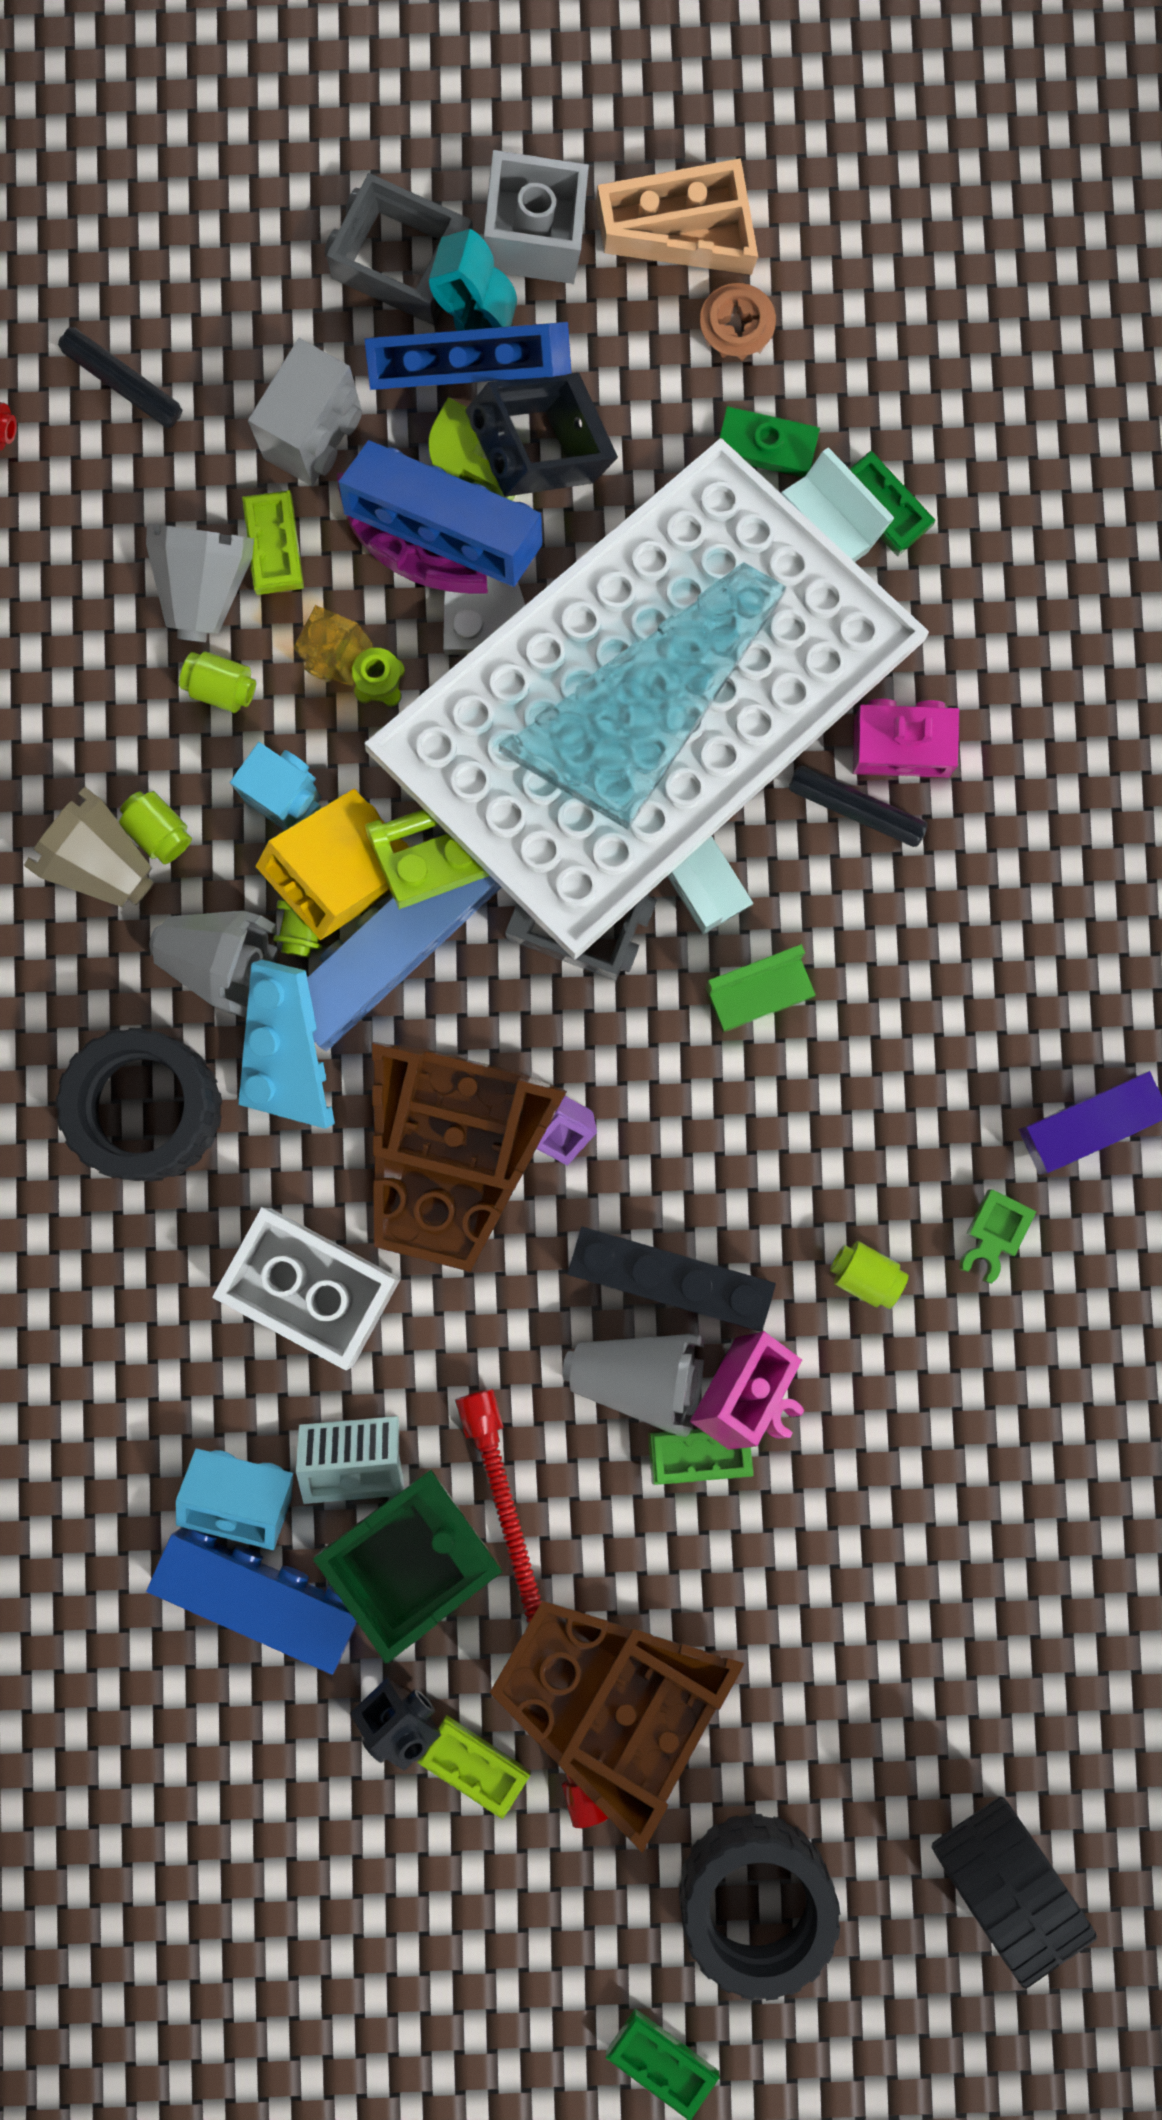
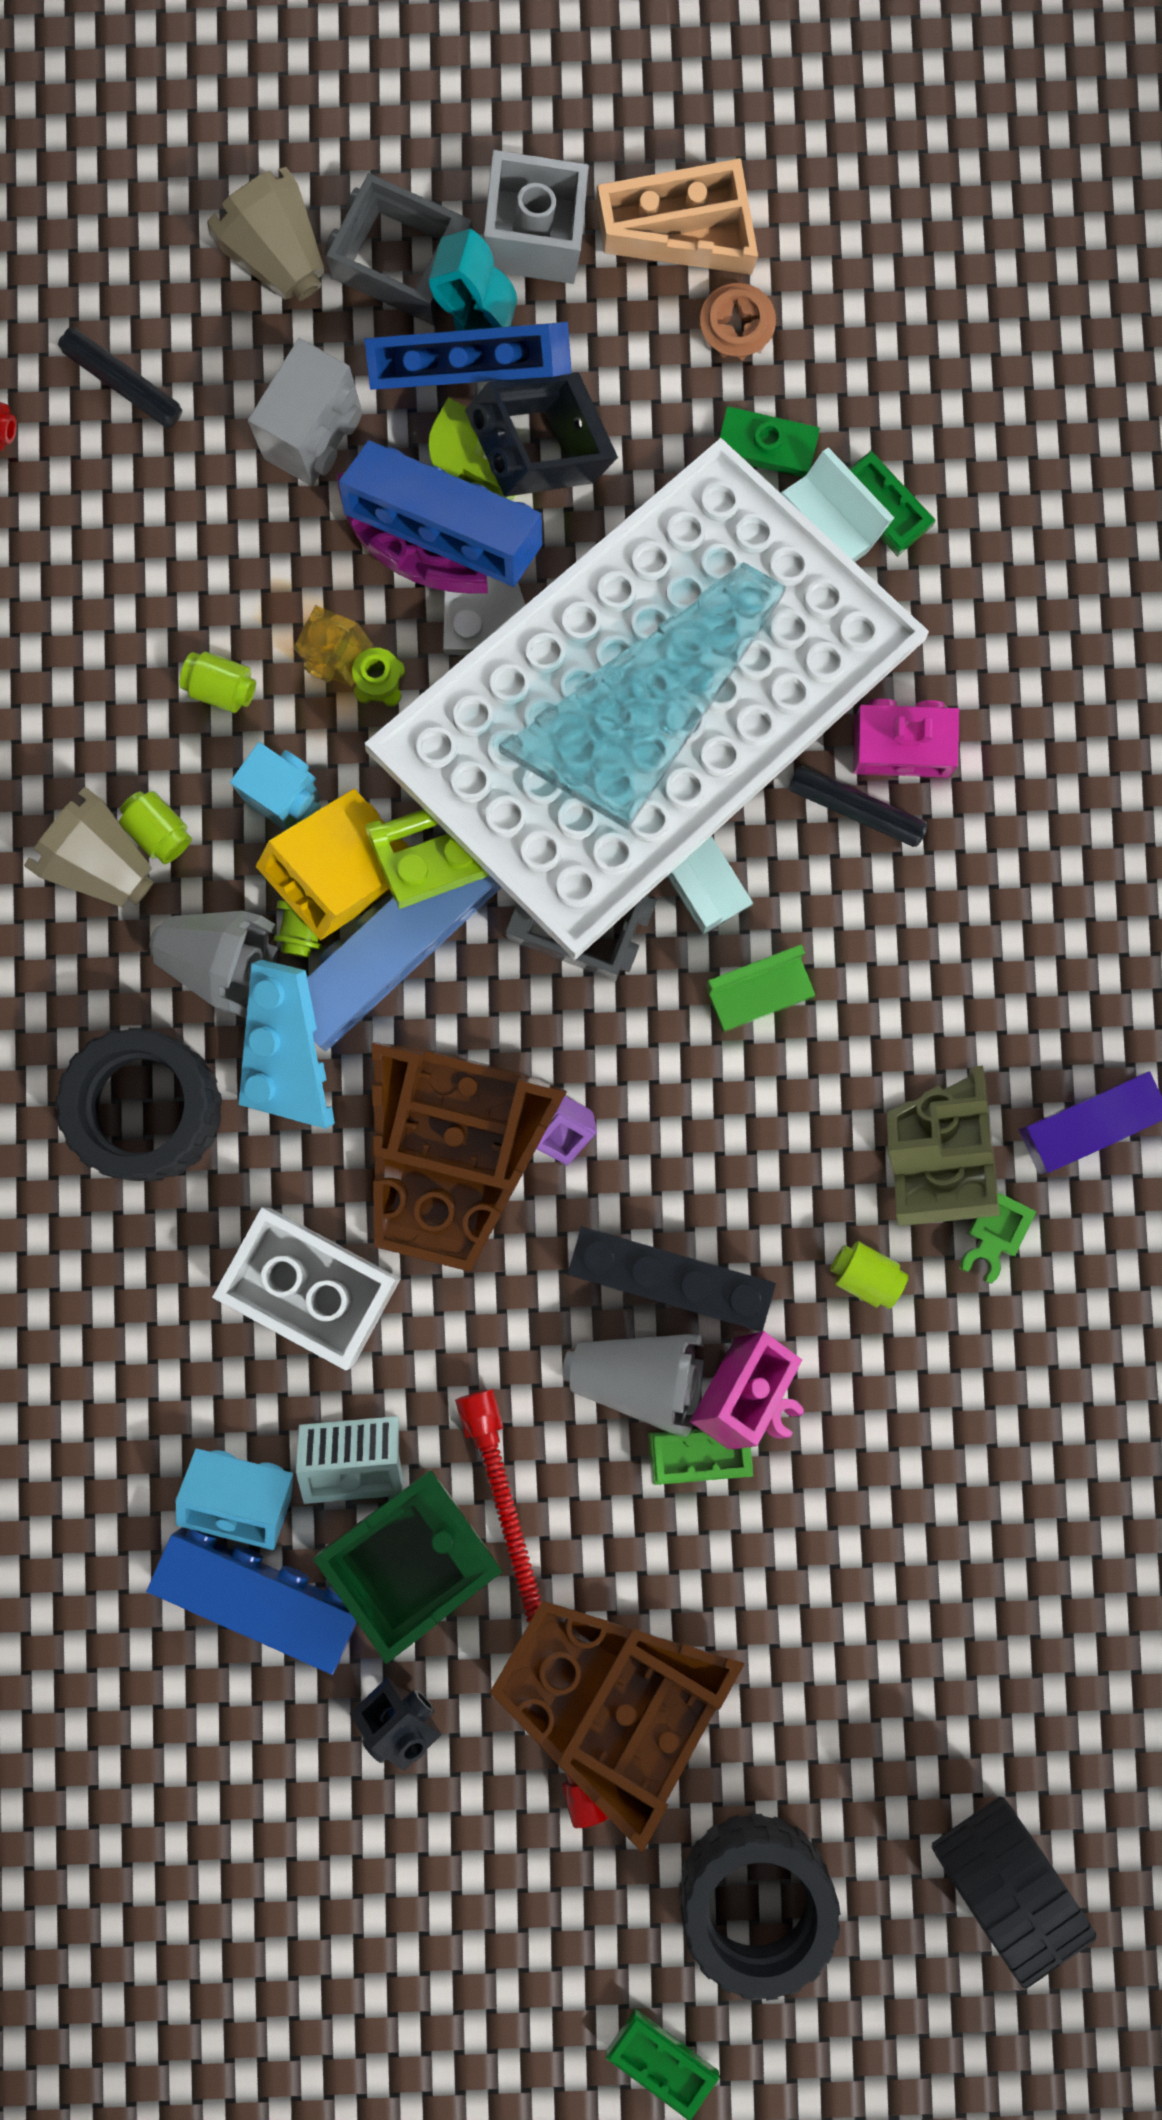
light grey cone [146,524,254,642] -> none
lime plate [242,490,304,595] -> none
lime plate [417,1715,531,1820] -> none
none -> dark tan cone [207,167,324,301]
none -> olive slope [887,1065,1000,1226]

